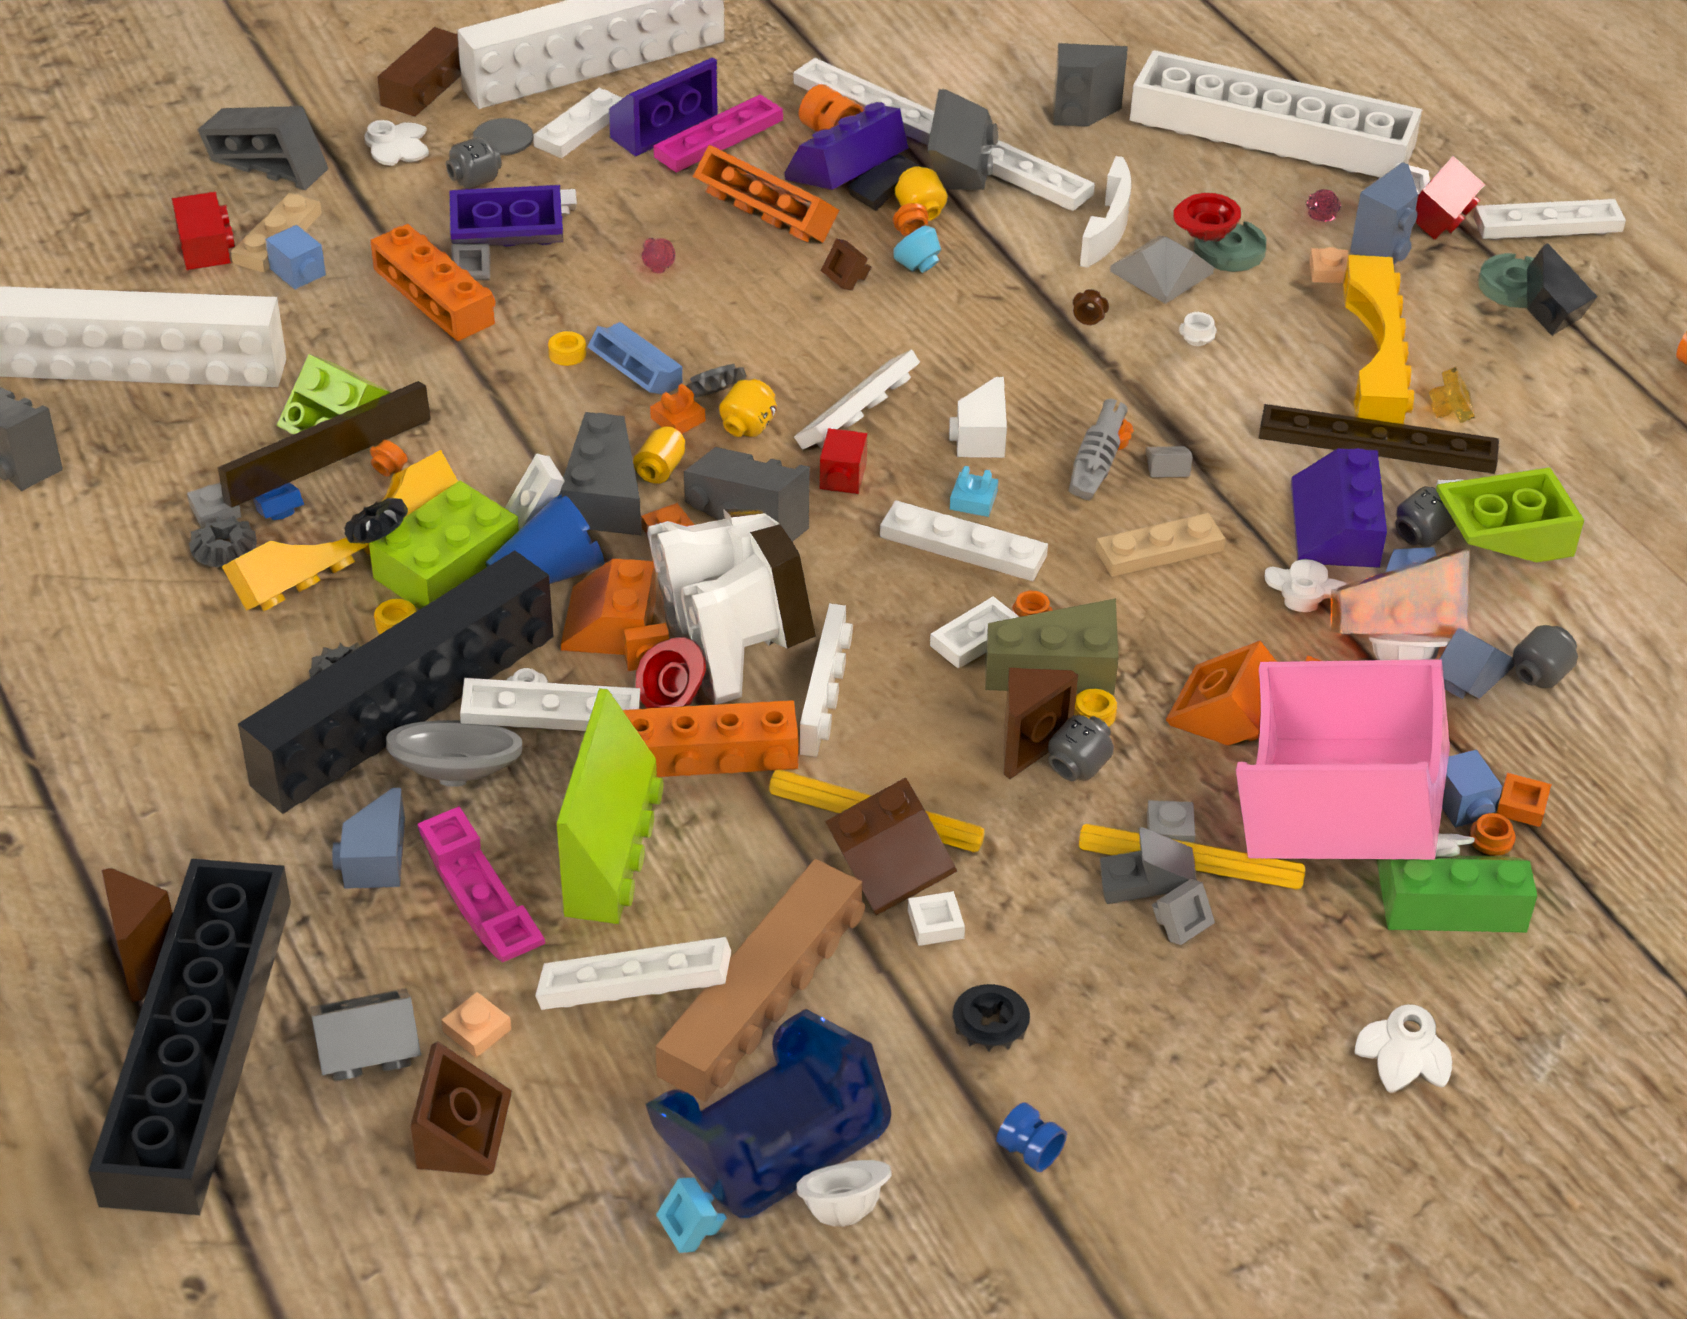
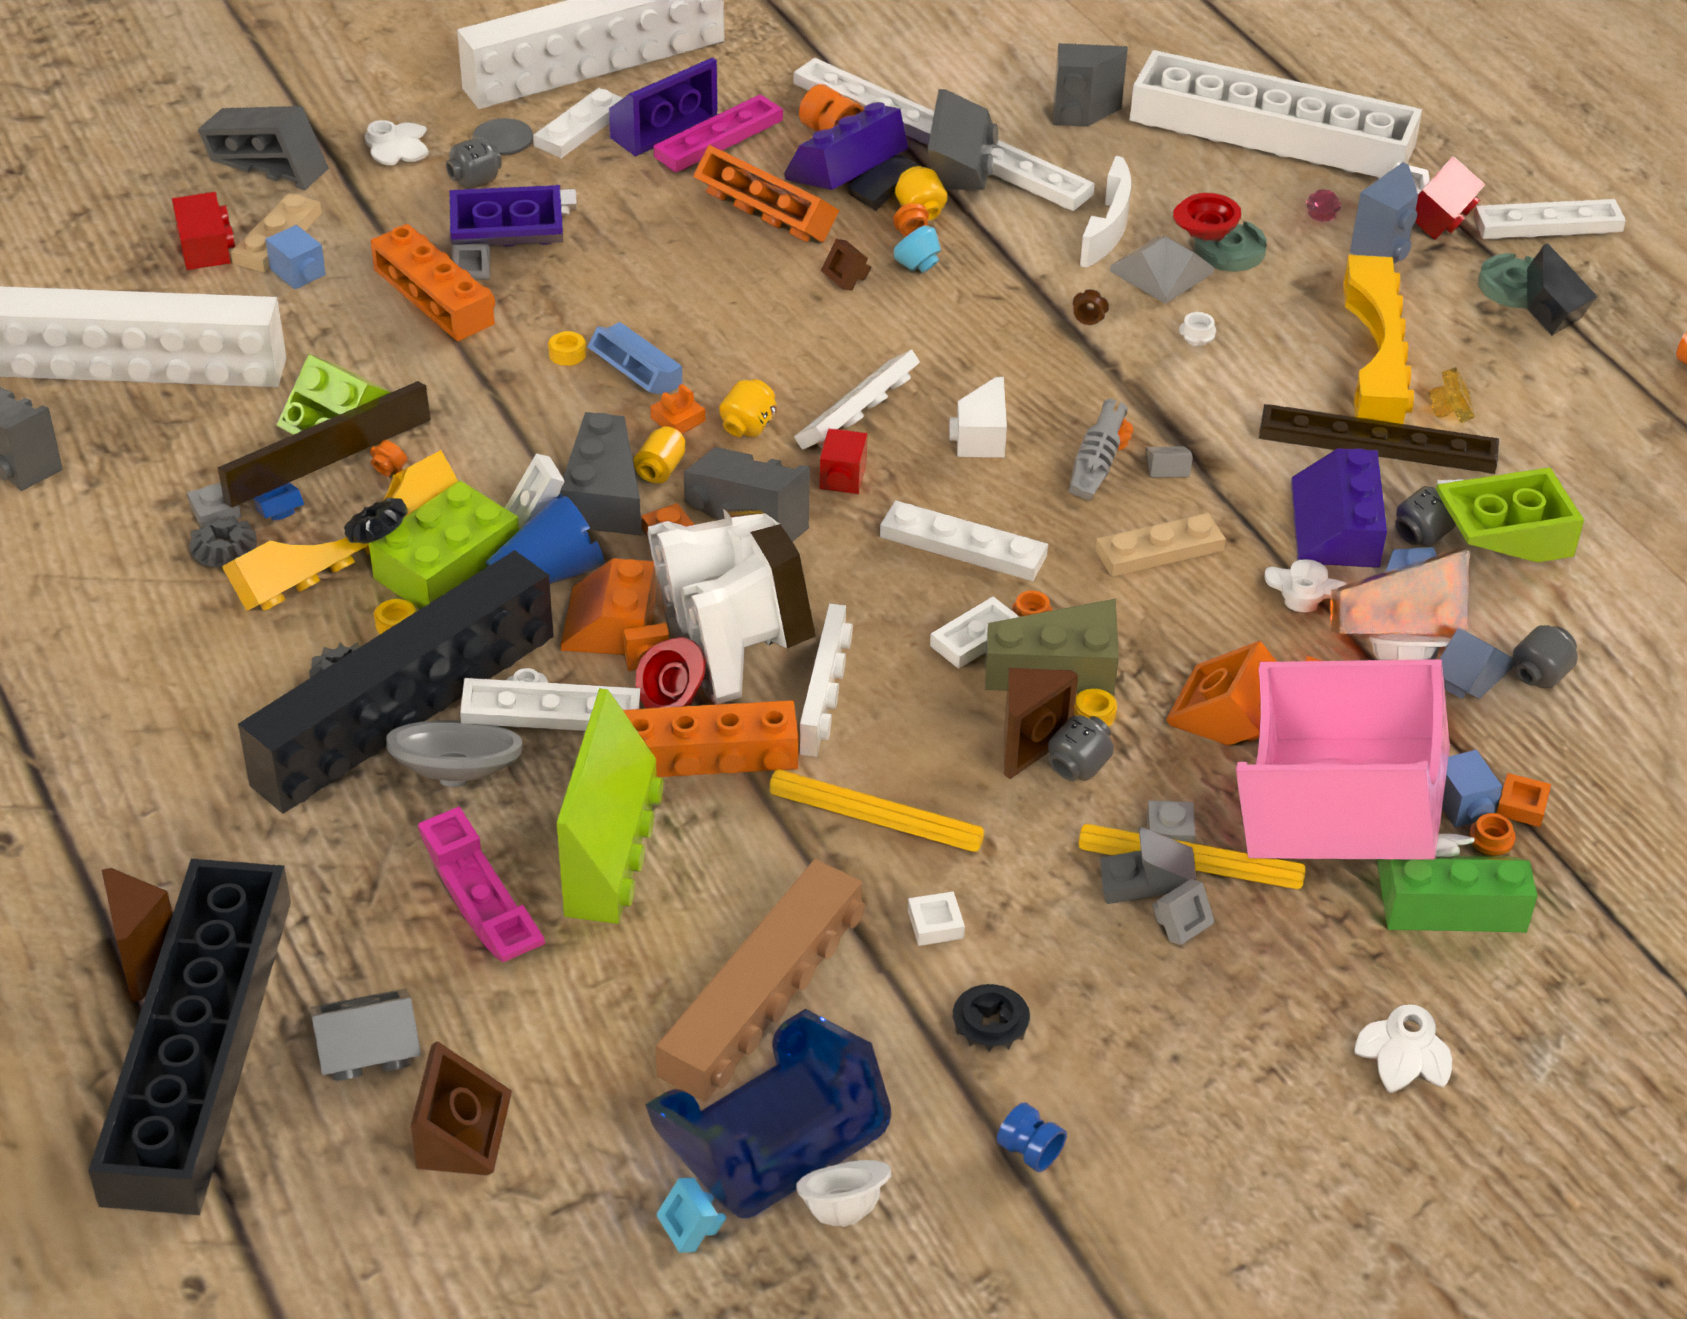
sand blue slope [332,788,405,889] -> none
reddish brown brick [377,27,461,117] -> none
light nougat plate [441,992,512,1058] -> none
white plate [535,937,731,1010] -> none
clear pink plate [641,238,676,274] -> none
dark grey gear [685,364,747,398] -> none
reddish brown slope [825,777,957,916] -> none
medium azure tile [950,466,999,517] -> none
light nougat plate [1309,247,1349,283] -> none

